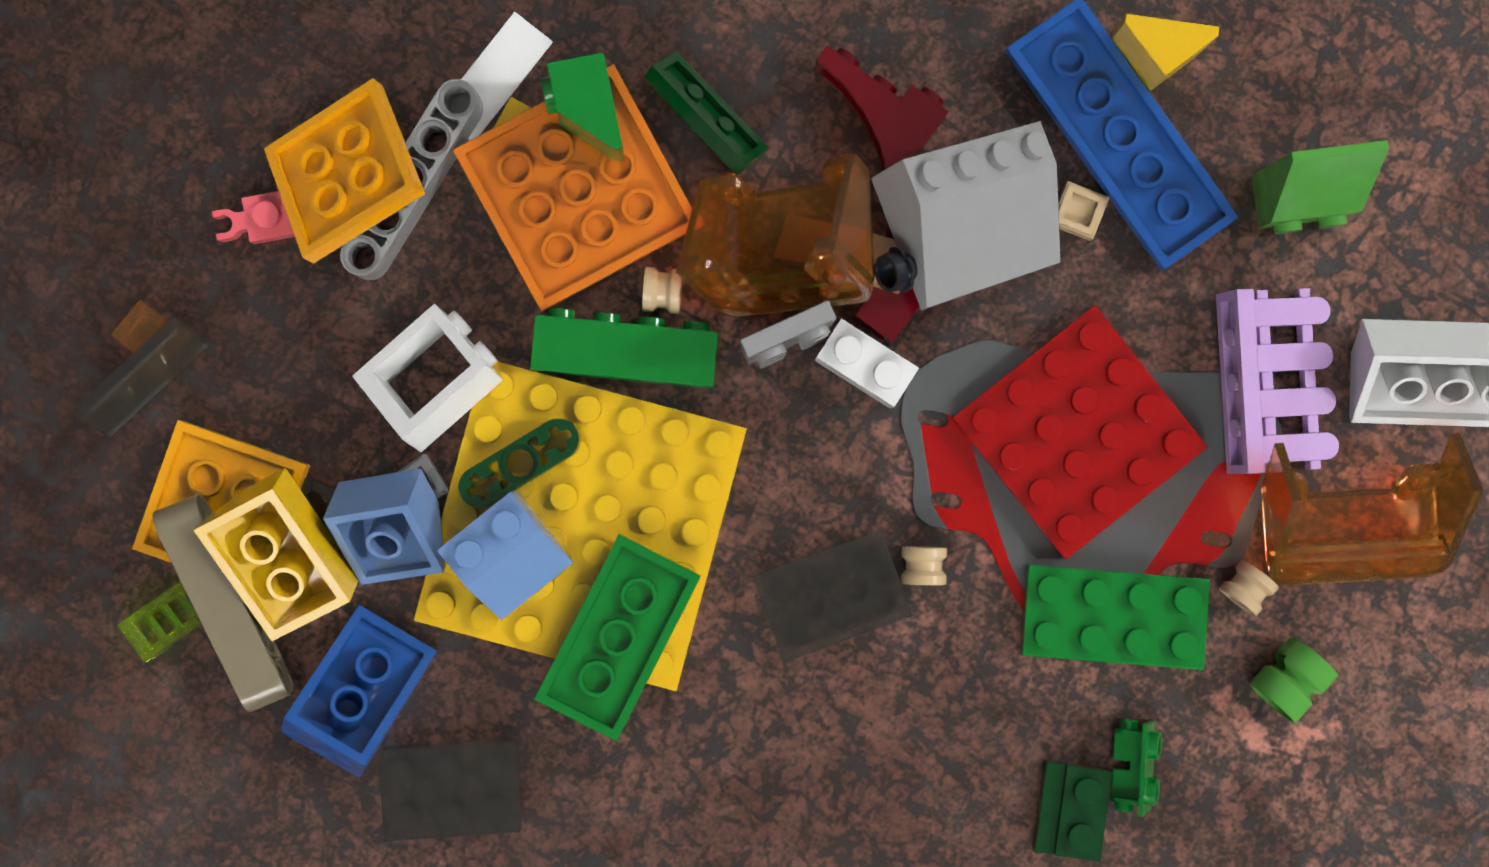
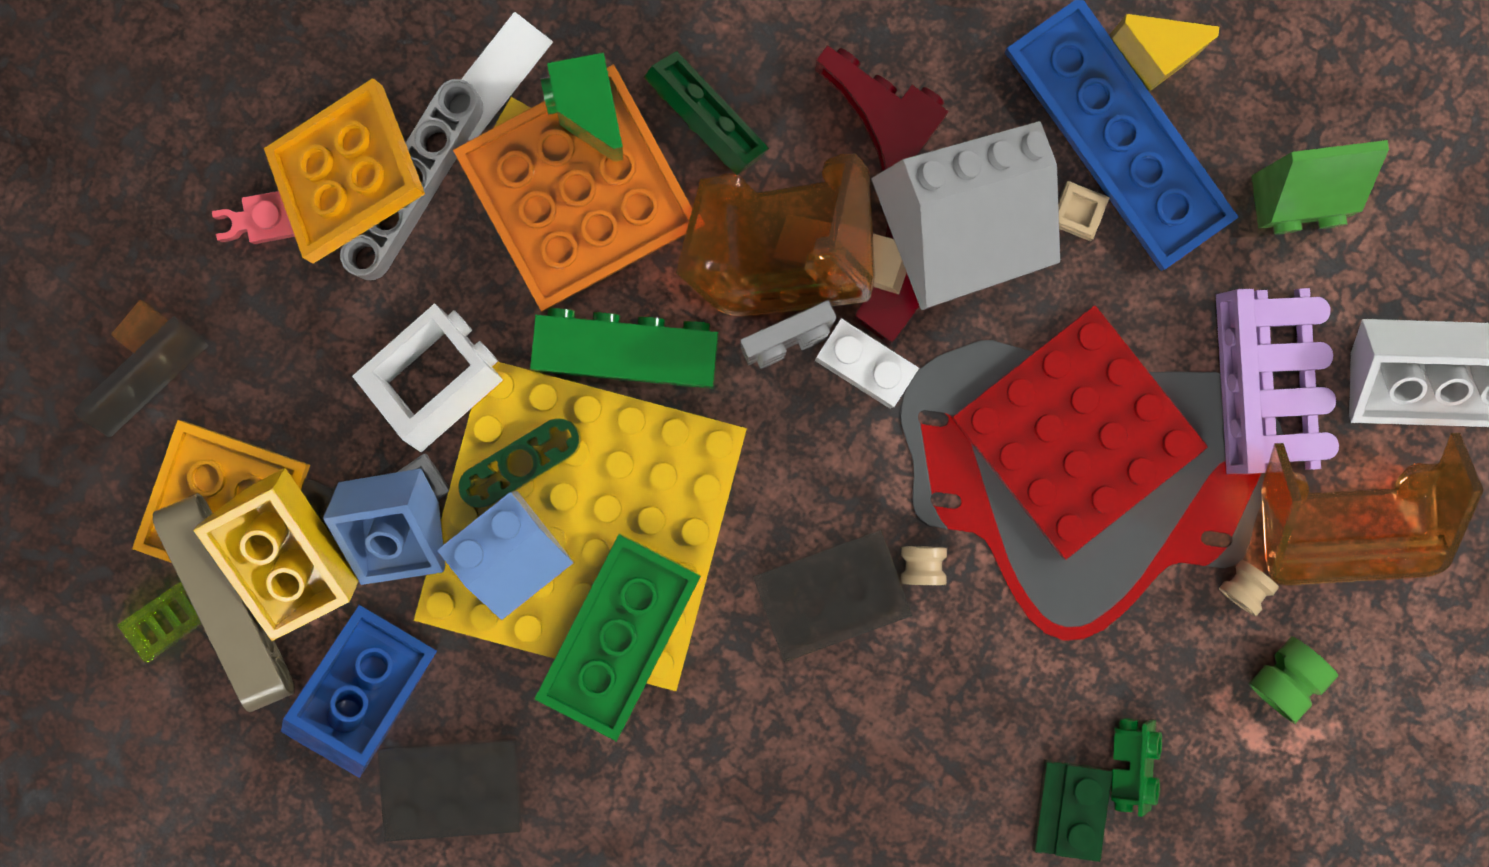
tan wheel [642,267,683,314] -> none
black plate [874,247,917,293] -> none
green plate [1020,564,1210,670] -> none

